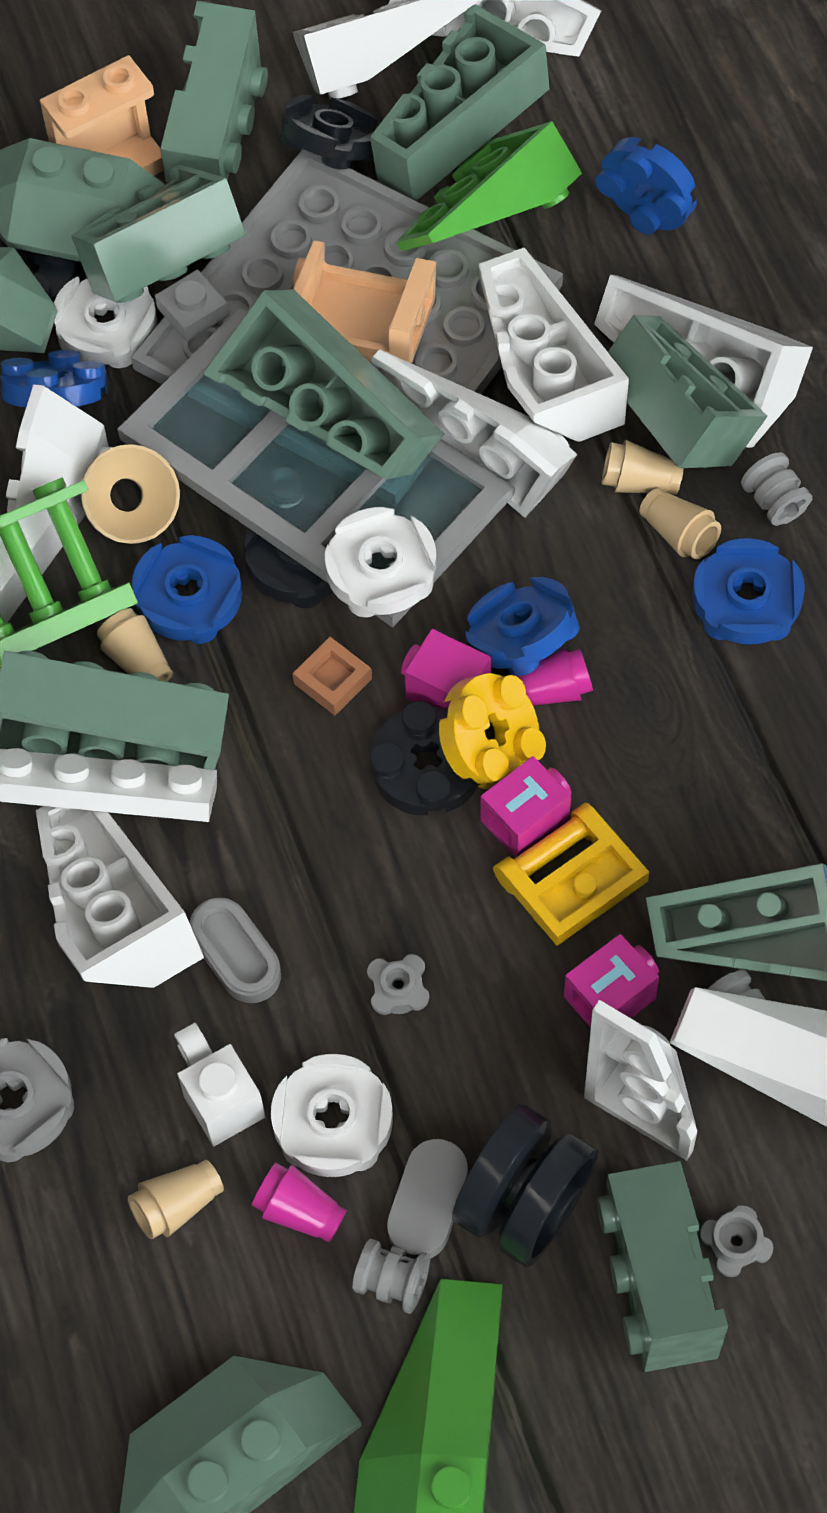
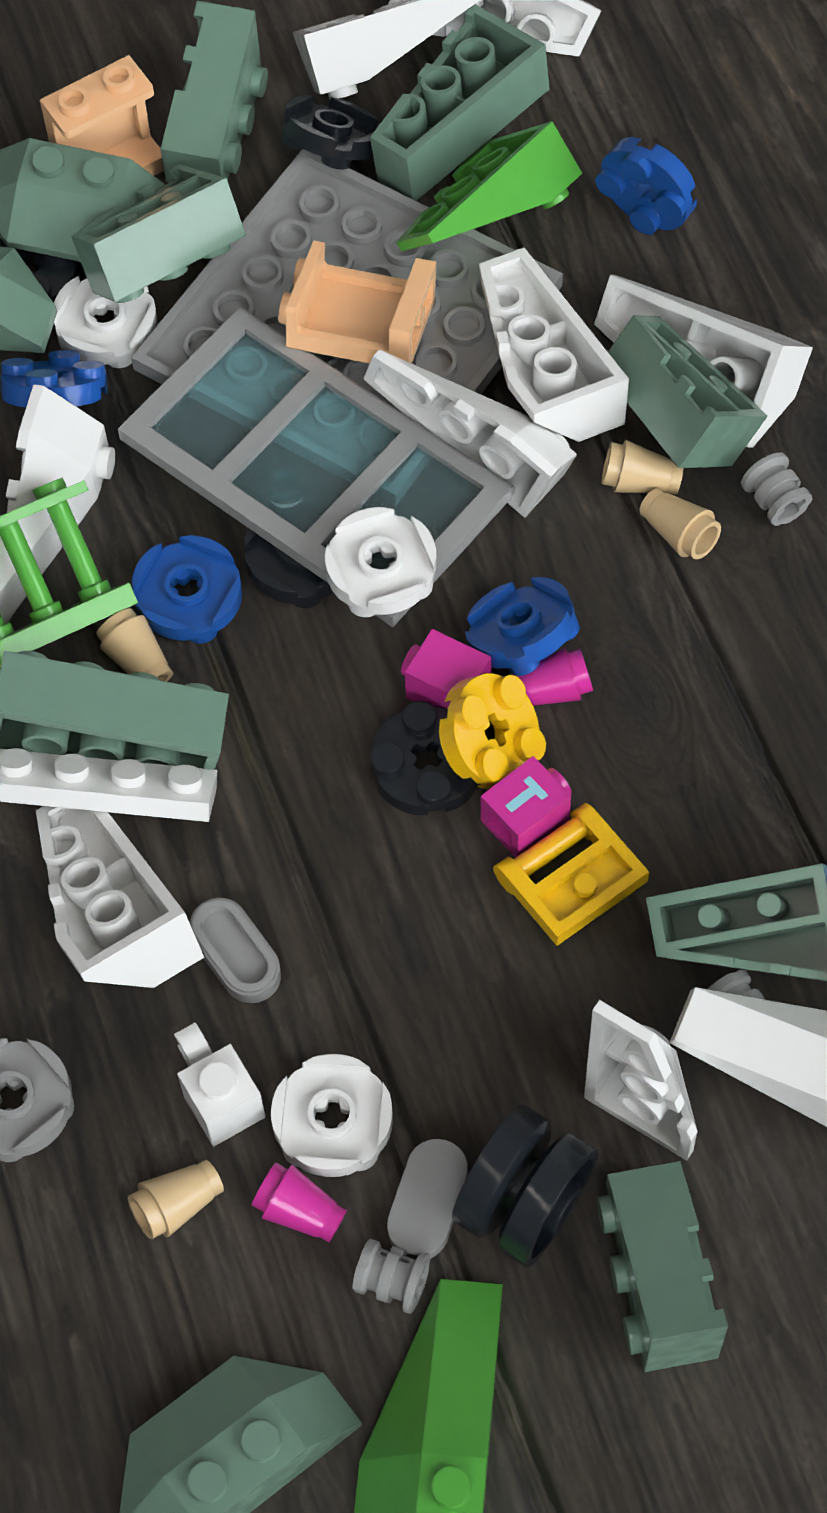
tan piece [81,444,180,544] -> none
light grey plate [155,269,229,341] -> none
sand green wedge [203,289,445,480] -> none
nougat plate [293,637,372,716] -> none
light grey plate [367,954,429,1015] -> none
dark pink brick [564,934,659,1028] -> none
blue plate [692,538,805,644] -> none
light grey plate [700,1206,773,1277] -> none

